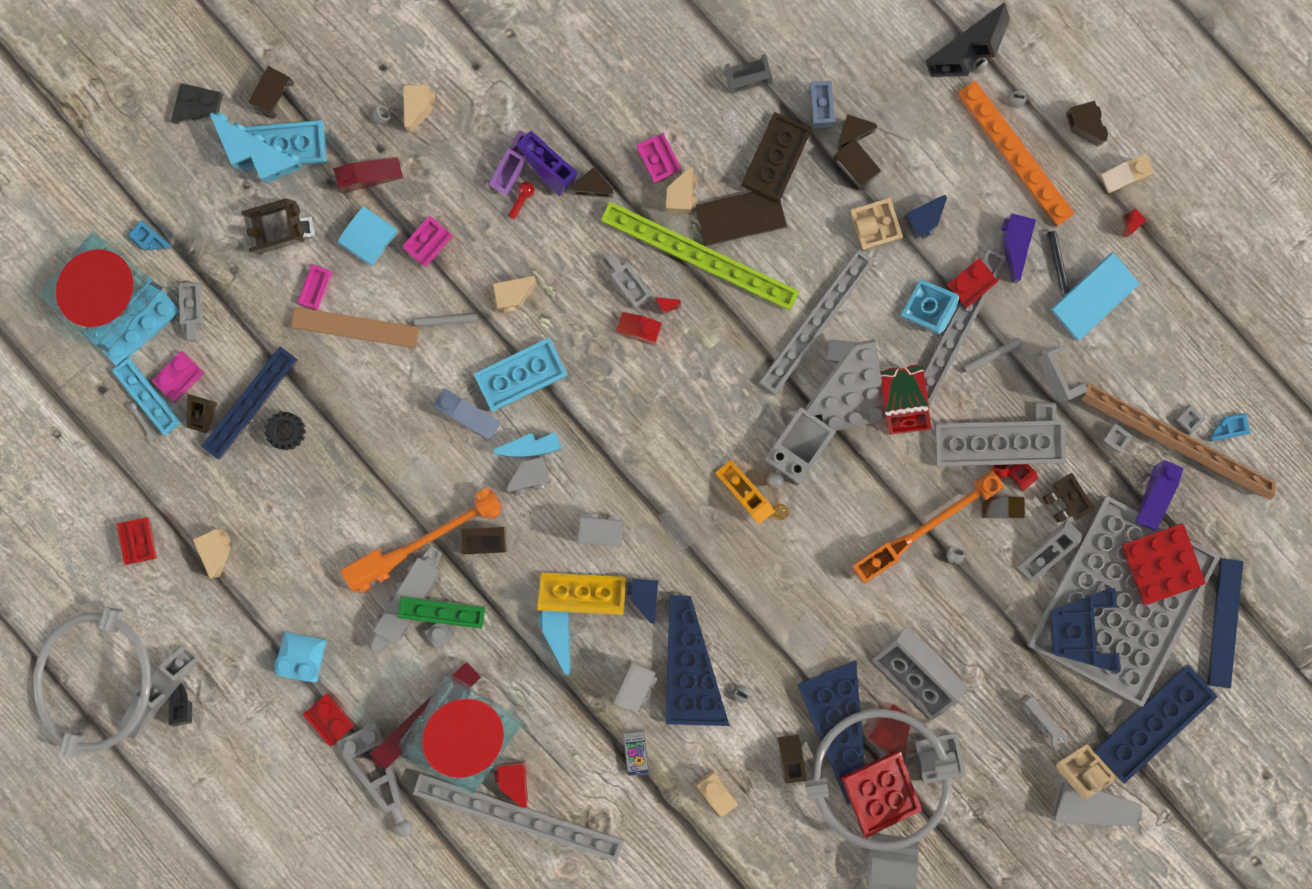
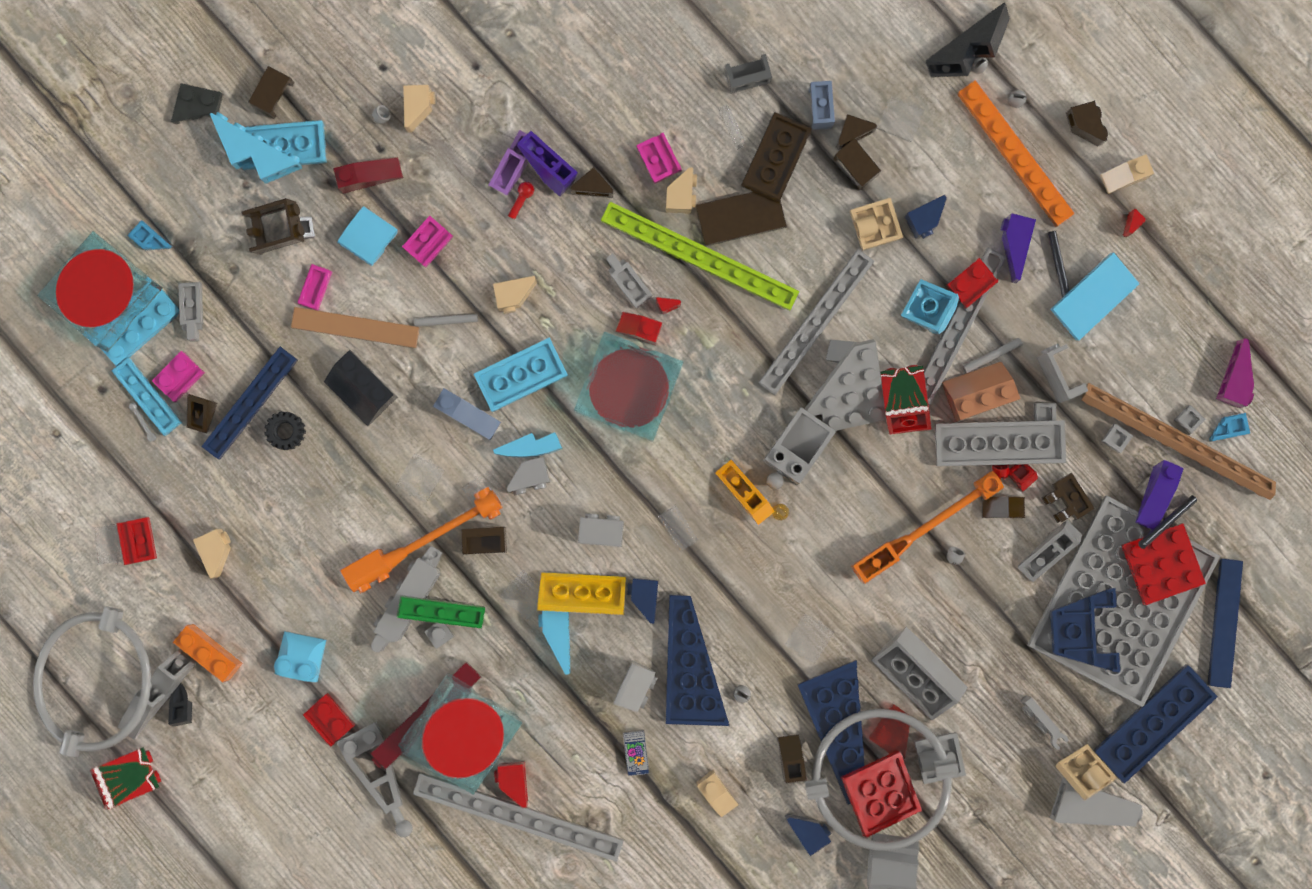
none -> slope [90,747,161,810]
none -> orange brick [173,624,243,682]
none -> black slope [324,350,398,426]
none -> clear light blue tile [574,331,684,442]
none -> dark blue slope [785,814,831,856]
none -> nougat slope [942,362,1021,422]
none -> black bar [1138,495,1197,549]
none -> magenta slope [1216,338,1254,408]

